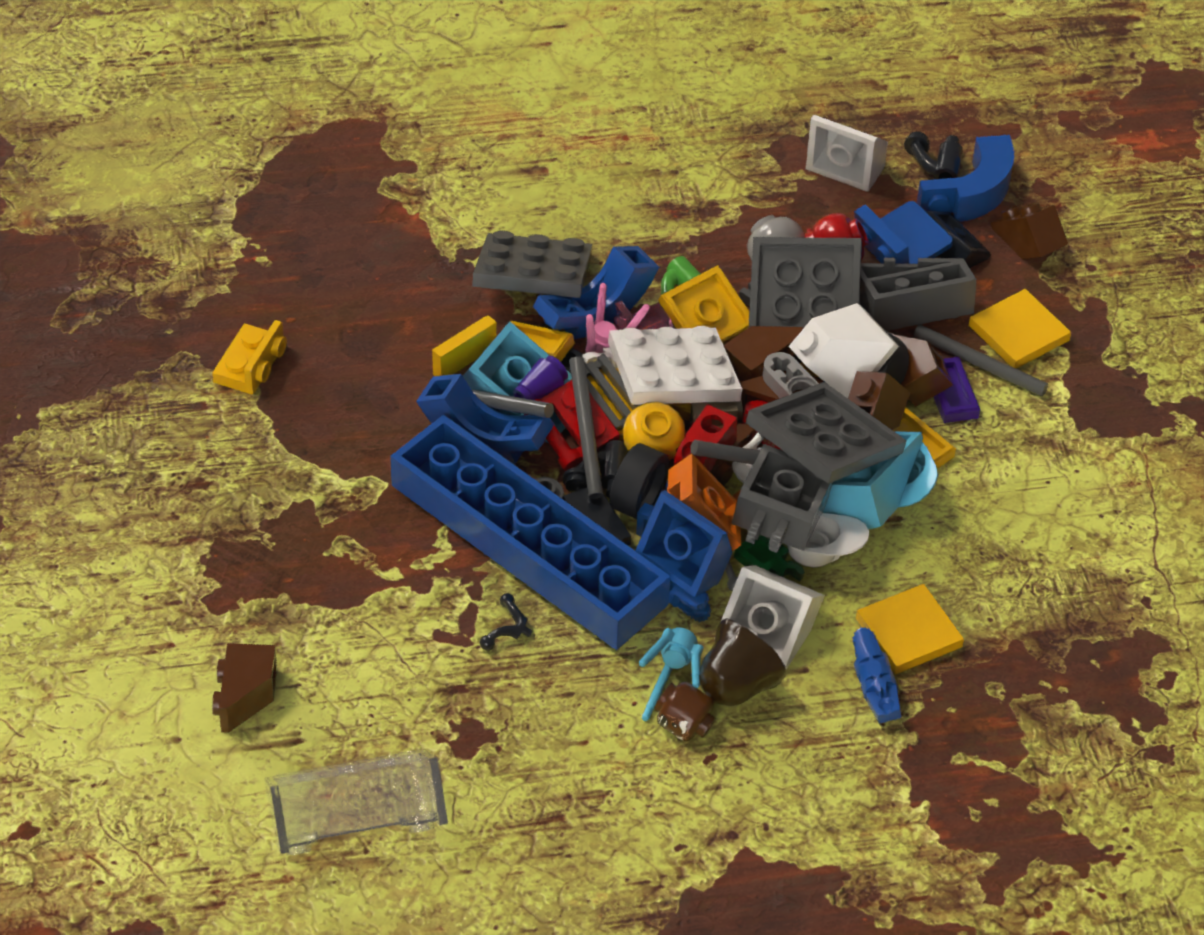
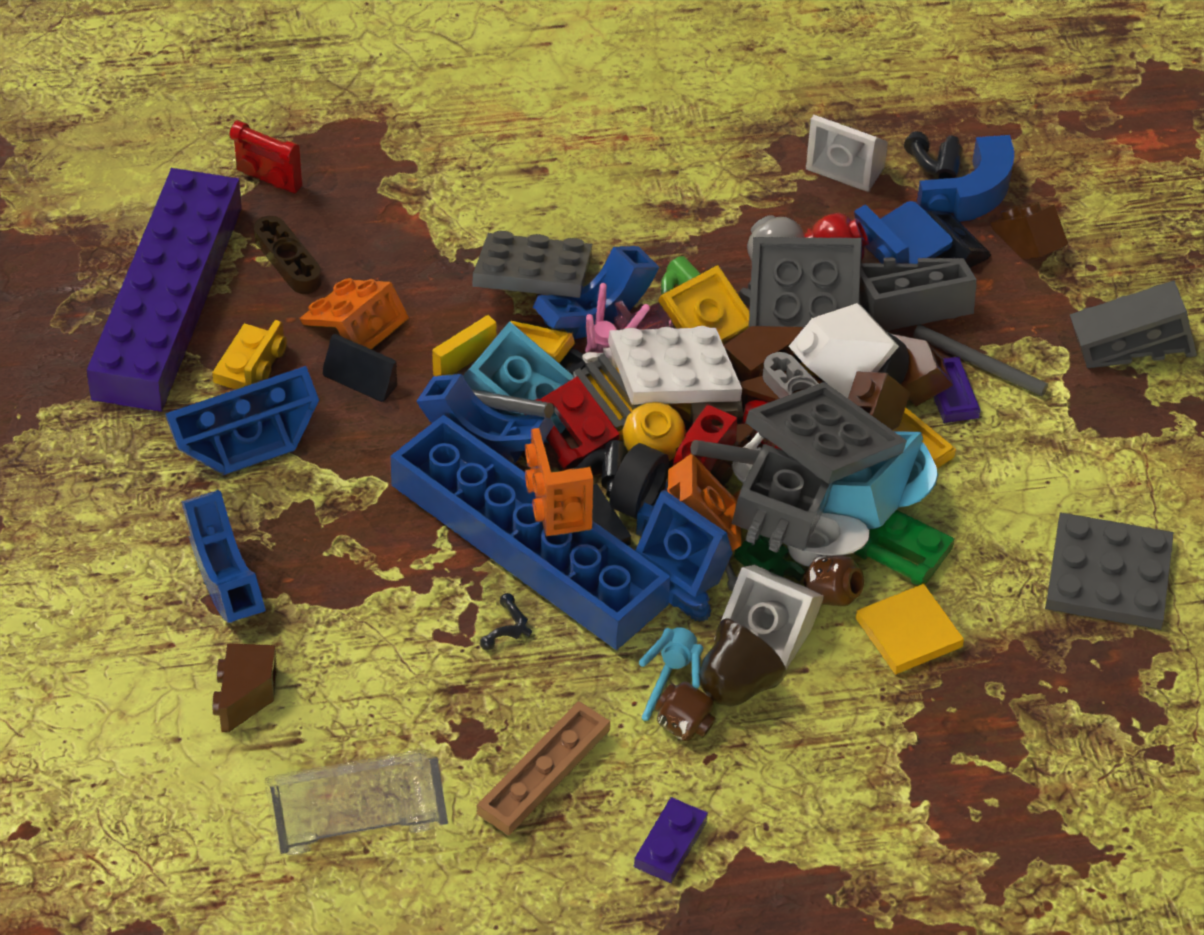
dark purple cone [513,355,568,400] -> none
dark grey bar [569,357,604,499] -> none
blue hinge [852,627,901,724] -> none
yellow tile [969,289,1071,369] -> none
none -> dark purple brick [86,168,242,412]
none -> blue wedge [165,366,319,475]
none -> blue arch [181,490,266,623]
none -> red plate [229,120,302,194]
none -> dark brown beam [254,216,321,294]
none -> orange bracket [300,278,409,349]
none -> black slope [322,334,397,402]
none -> medium nougat plate [477,701,610,836]
none -> orange bracket [525,428,593,537]
none -> dark purple plate [634,797,708,883]
none -> reddish brown head [804,555,864,606]
none -> green plate [854,510,955,586]
none -> dark grey plate [1045,512,1174,630]
none -> dark grey wedge [1070,280,1197,368]

